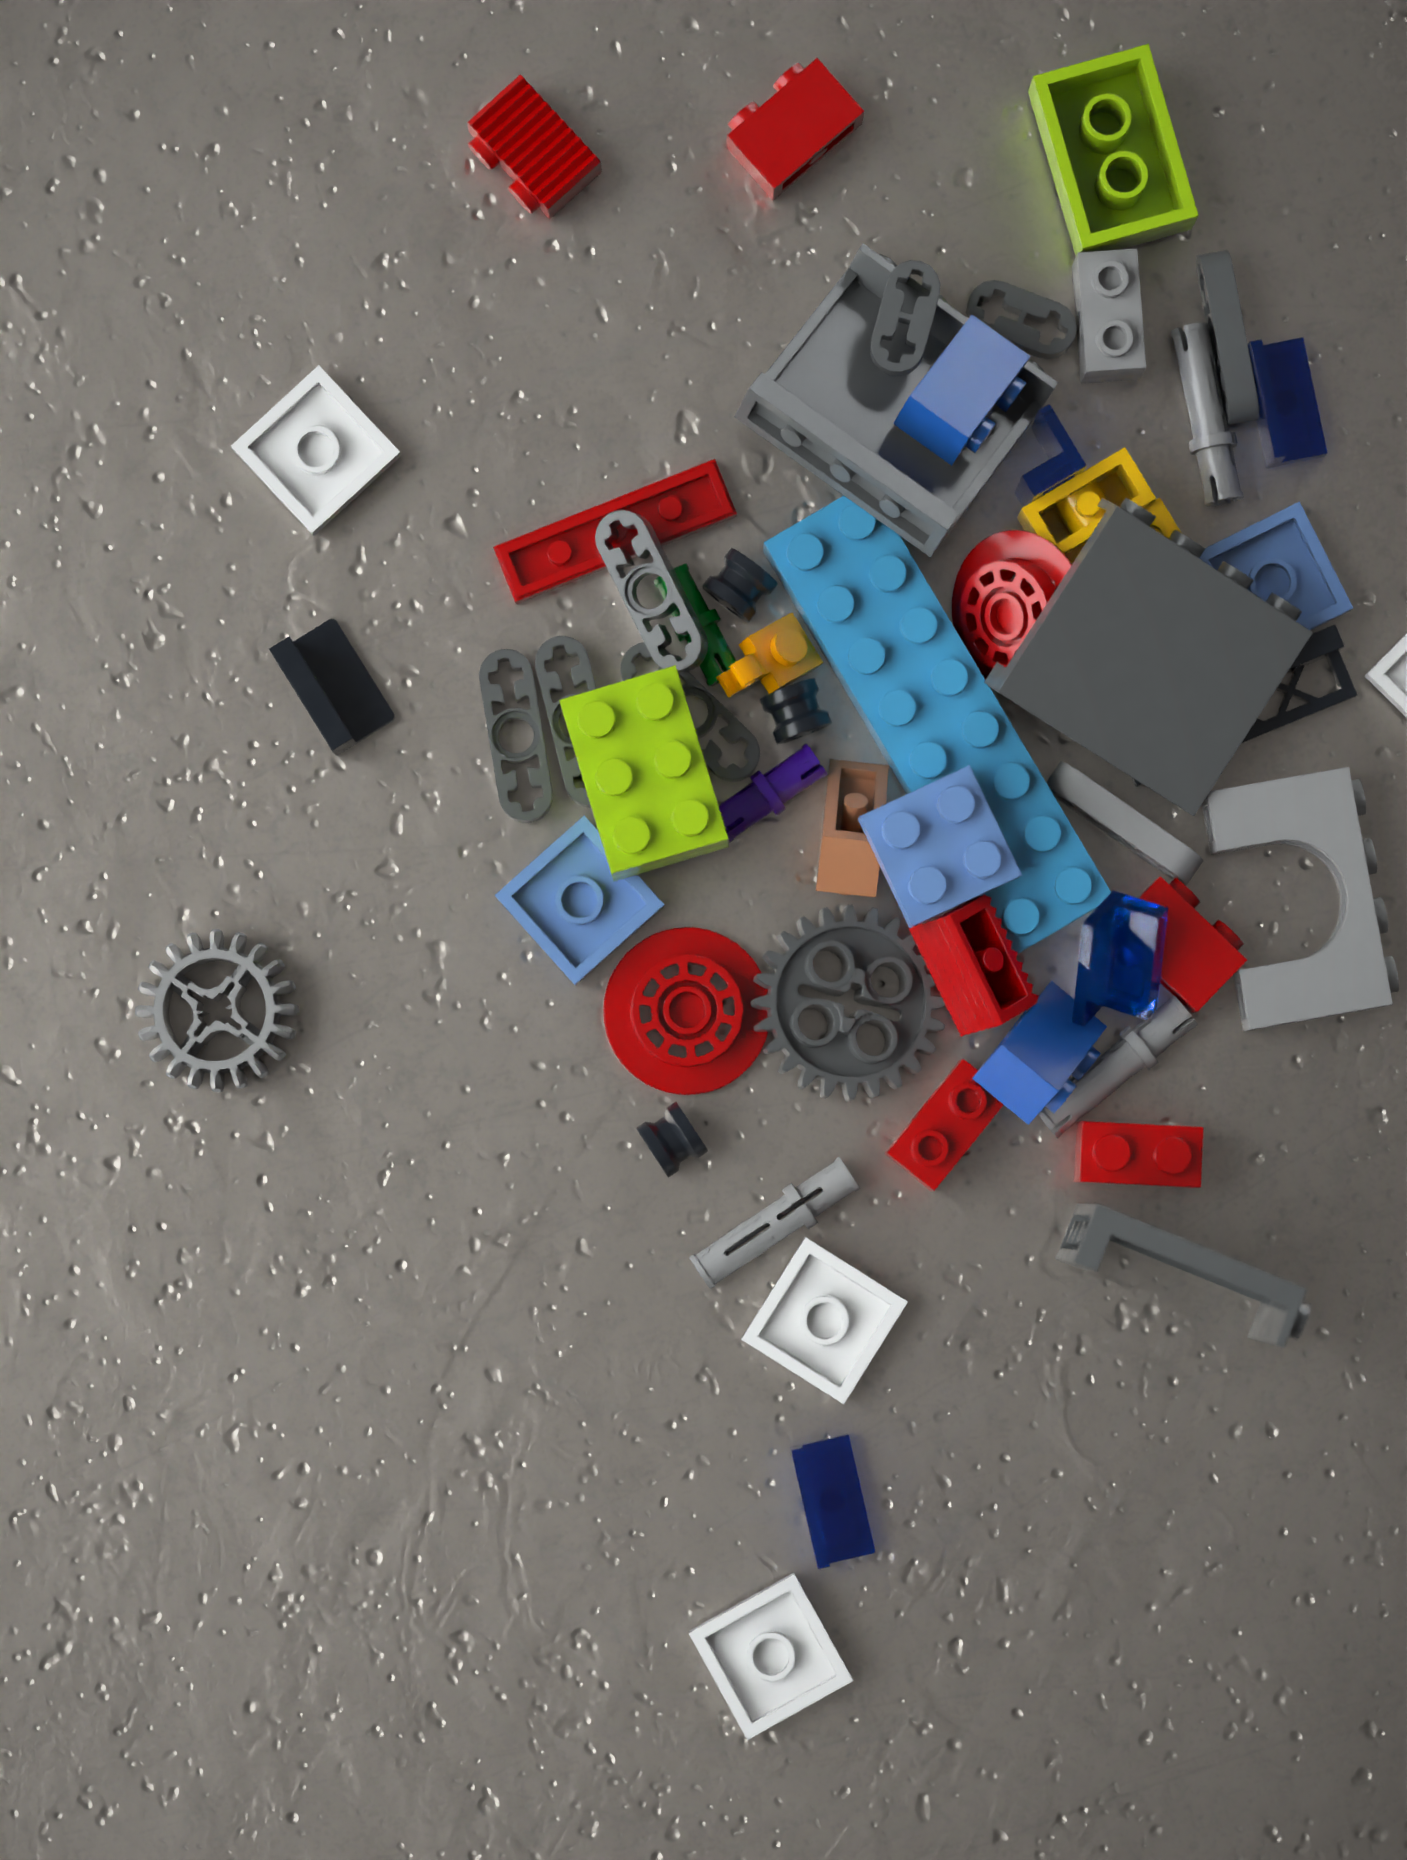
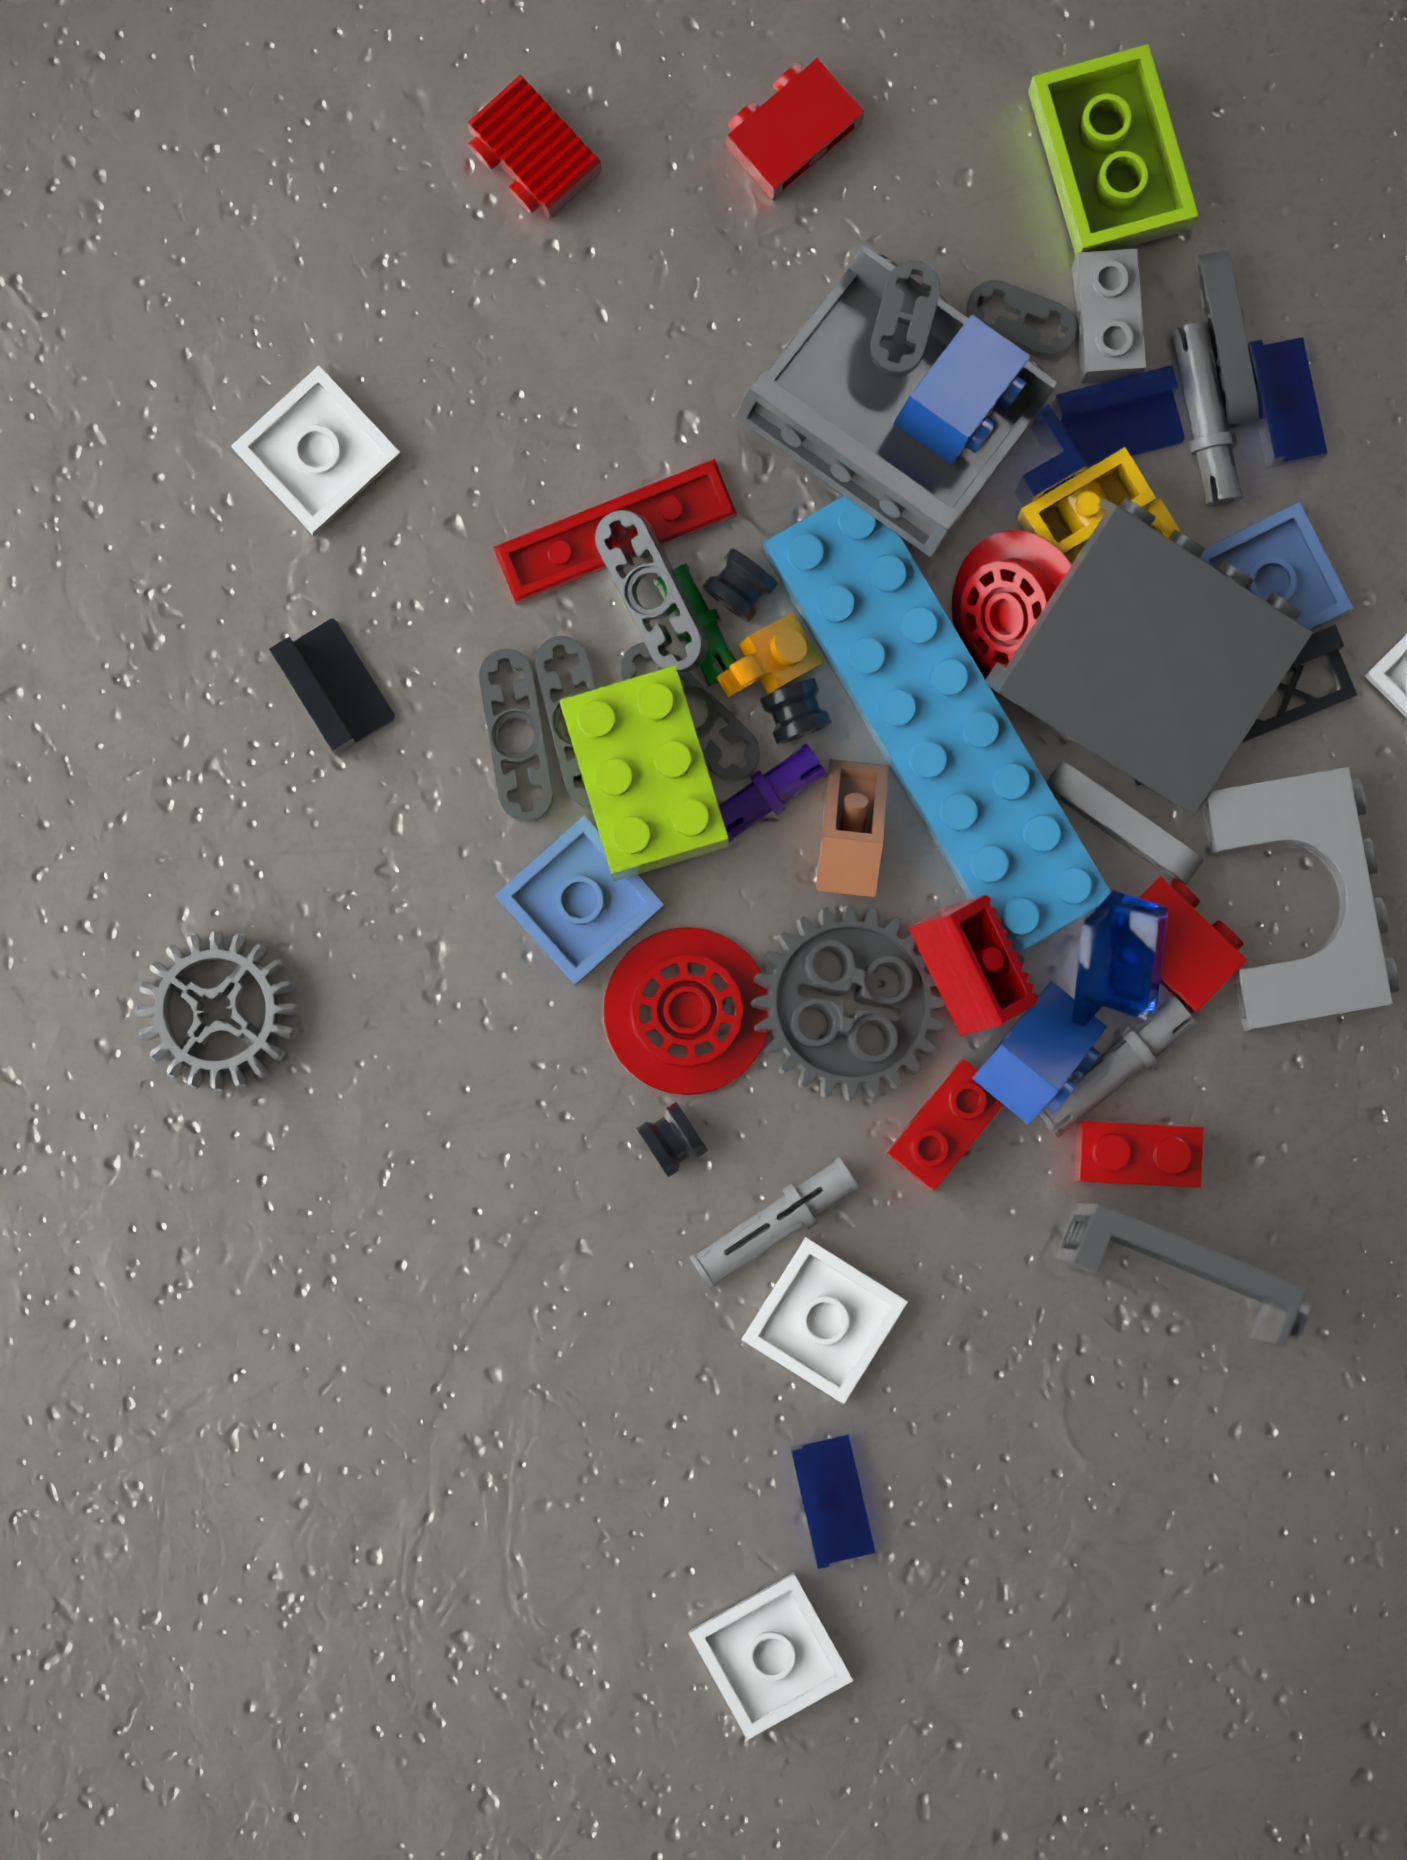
medium blue plate [858,765,1022,928] -> none
none -> clear blue panel [1052,365,1185,471]

